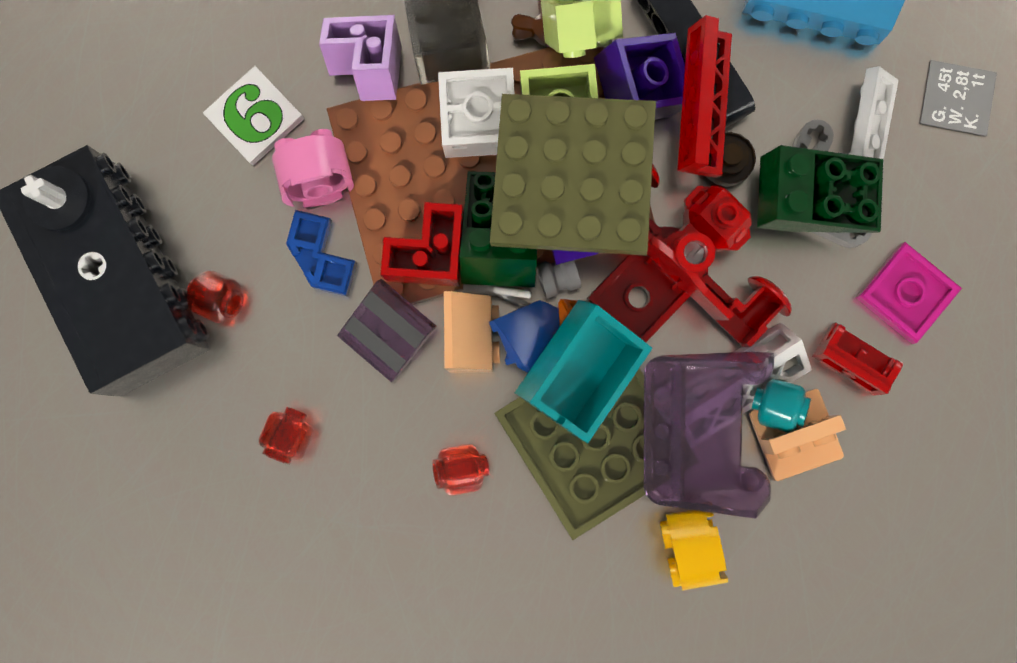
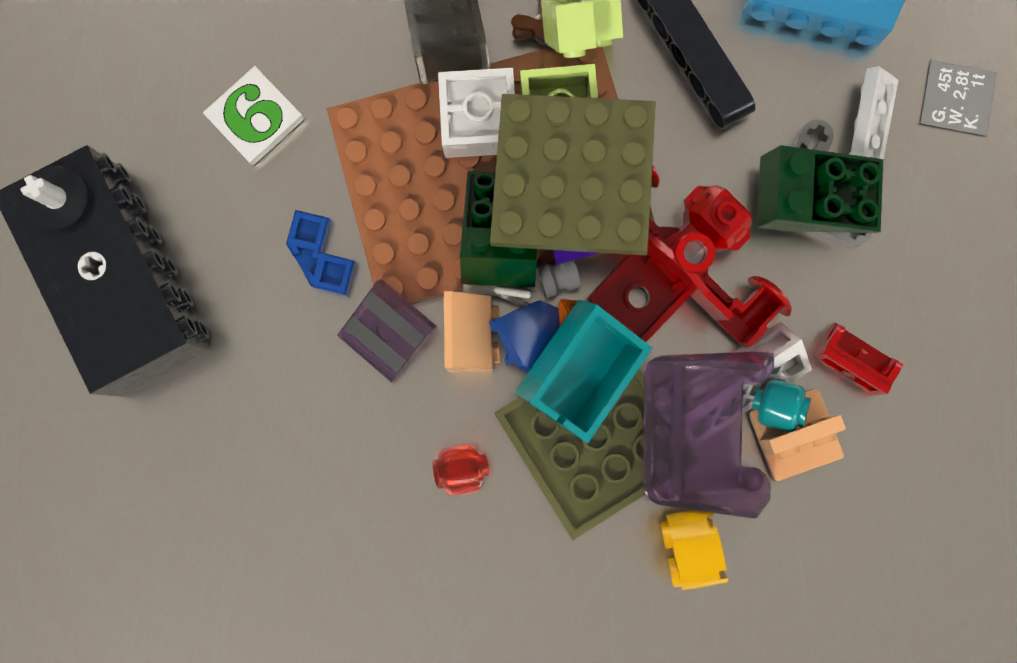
clear red head [187,270,244,323] -> none
clear red head [258,407,314,465] -> none
bright pink brick [272,129,354,208] -> none
lavender brick [319,15,402,101] -> none
red brick [380,202,464,287] -> none
dark purple brick [594,33,685,120] -> none
red fence [677,15,732,178] -> none
dark brown plate [707,132,756,187] -> none
dark pink tile [856,242,962,344] -> none

